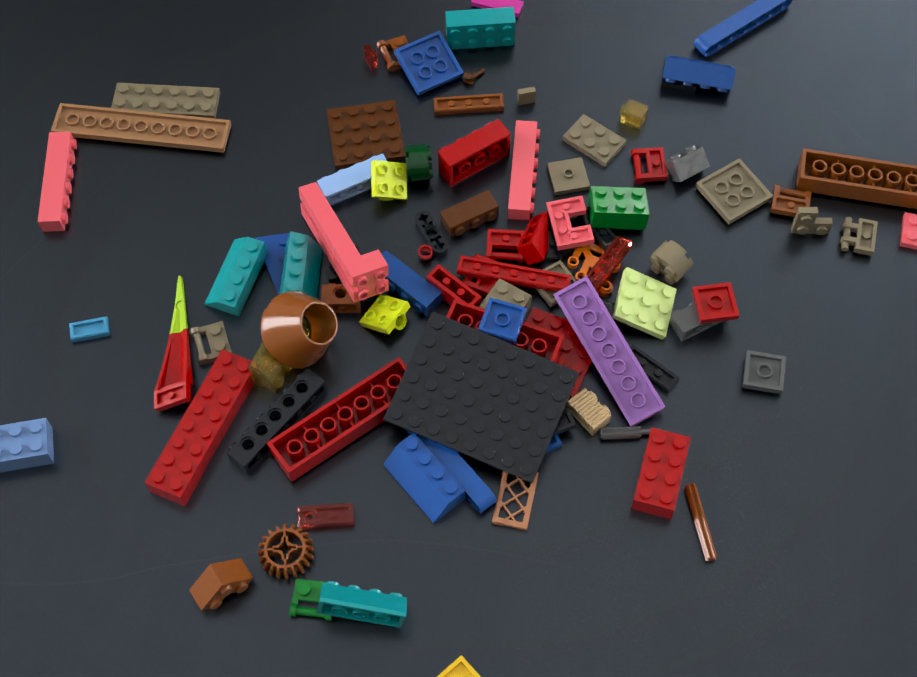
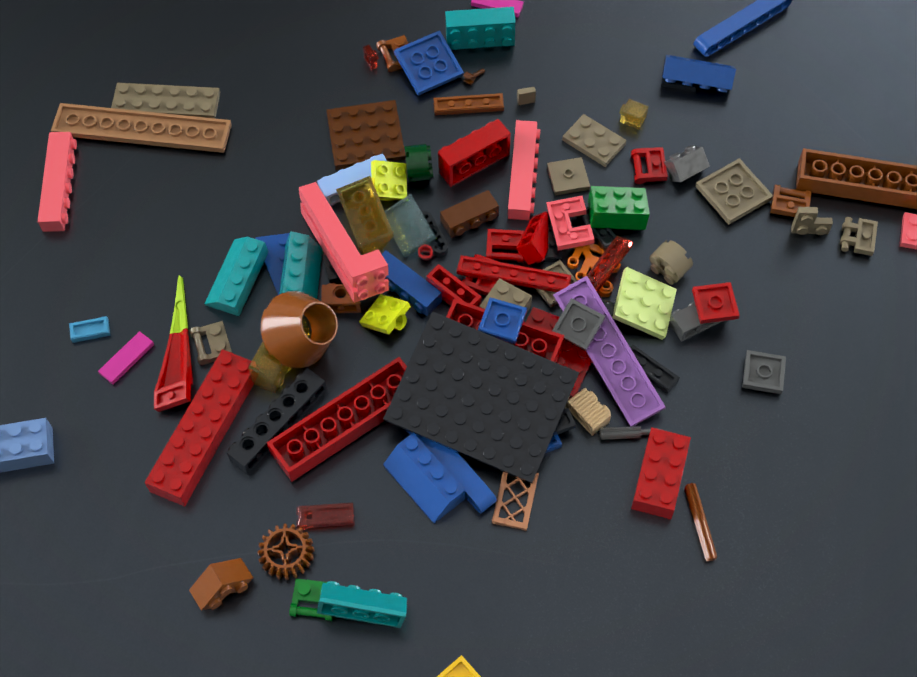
none -> dark pink tile [98,331,154,385]
none -> clear yellow slope [336,176,394,255]
none -> clear light blue tile [380,194,436,258]
none -> dark grey plate [552,298,606,351]

